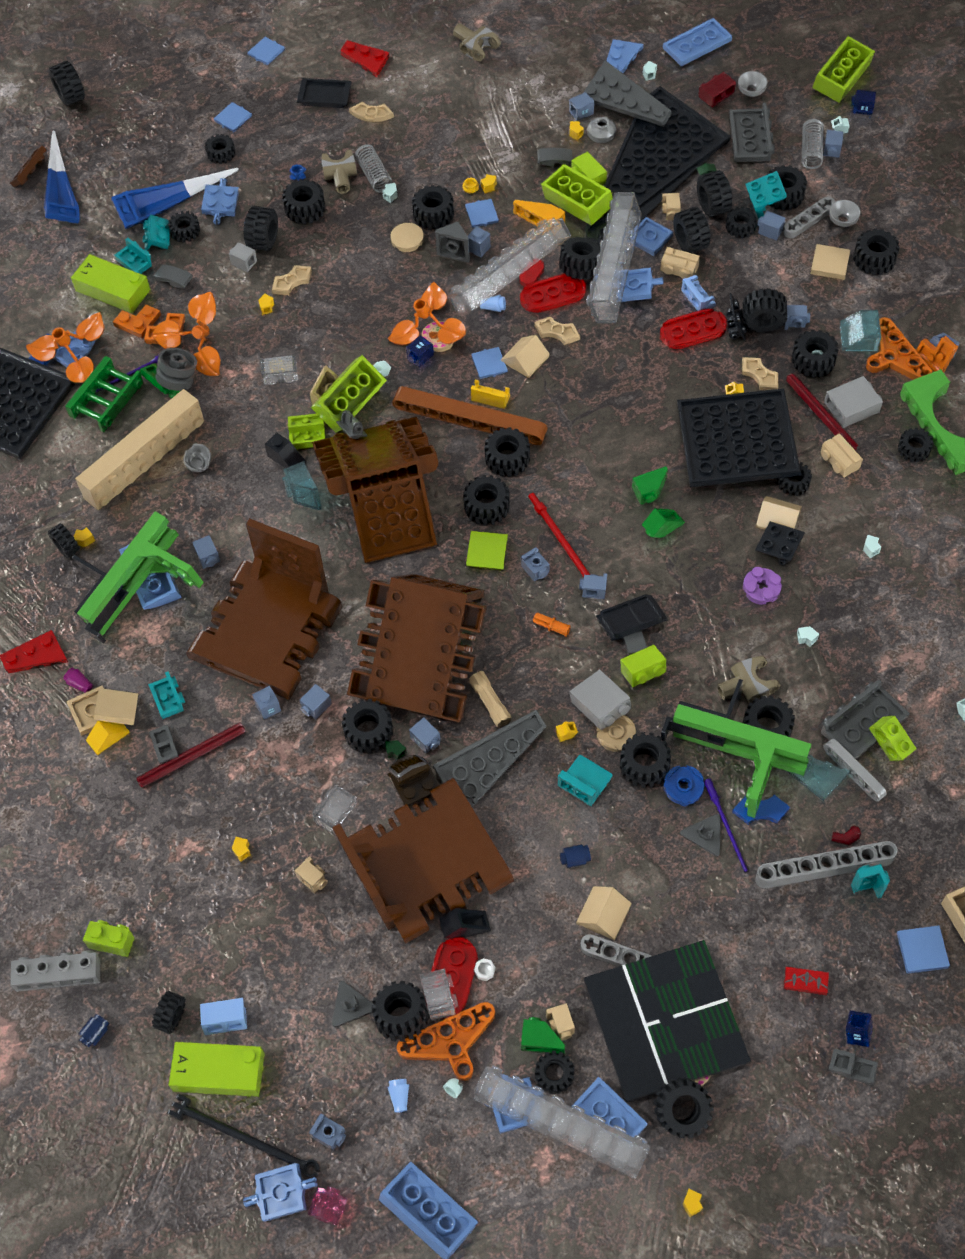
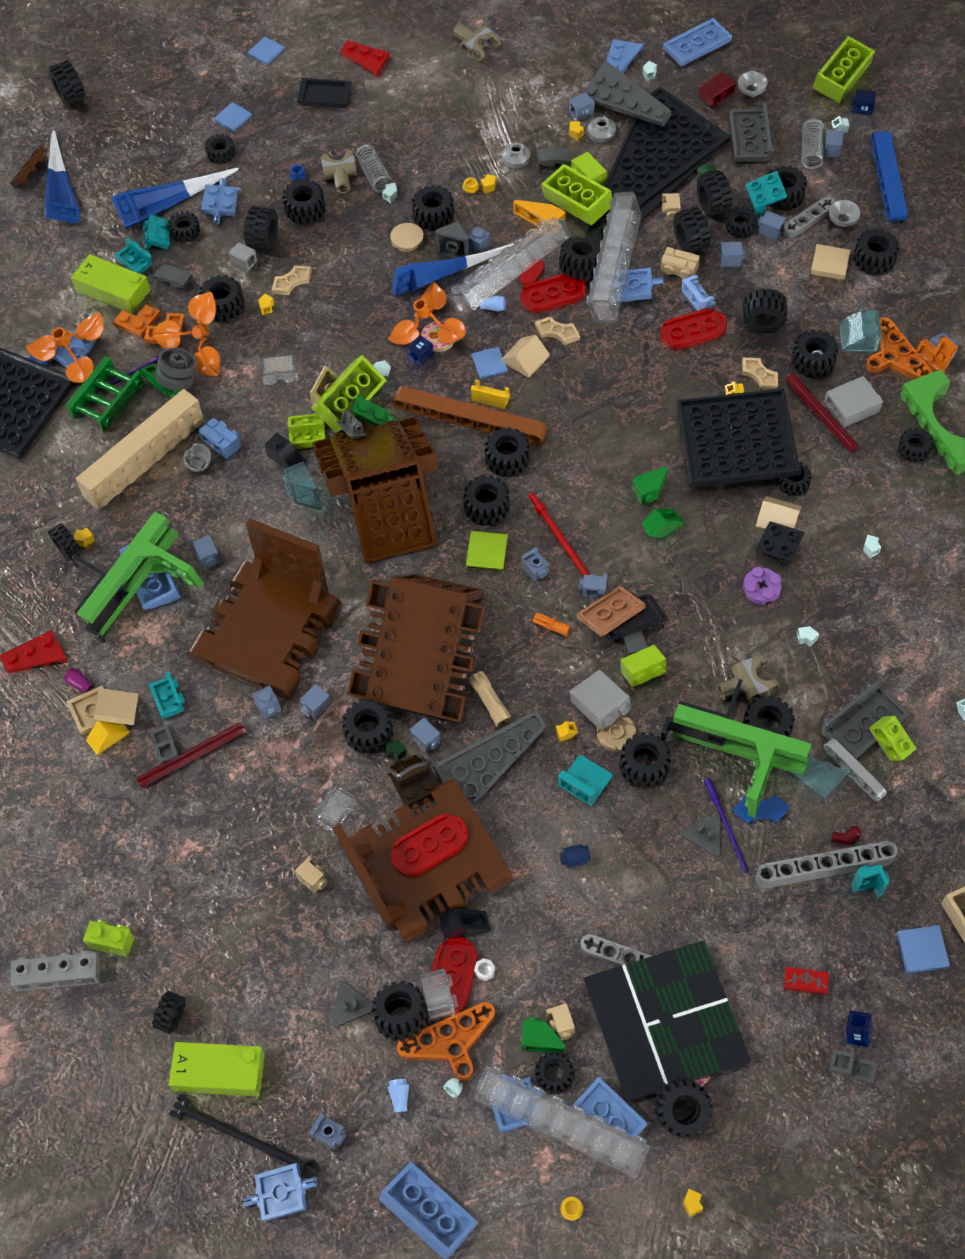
dark blue brick [78,1014,110,1048] -> none
light blue hinge [200,998,247,1035] -> none
yellow piece [232,837,251,862] -> none
clear pink brick [308,1186,347,1225] -> none
tan tile [349,102,394,122] -> none
medium blue piece [465,199,499,228] -> none
tan slope [576,886,631,941] -> none
medium blue tile [626,217,673,256] -> none
blue plate [663,765,704,807] -> none
black hinge [726,293,747,340] -> none
sand blue brick [784,305,810,330] -> none
tan brick [821,434,863,477] -> none
none -> black tyre [199,275,245,322]
none -> medium blue brick [199,418,241,459]
none -> green hinge [350,395,399,426]
none -> red tile [390,814,468,876]
none -> blue plate [391,243,517,296]
none -> light grey piece [502,142,531,169]
none -> yellow plate [561,1197,583,1221]
none -> nougat tile [576,586,645,637]
none -> sand blue brick [720,242,745,267]
none -> blue beam [871,131,907,221]

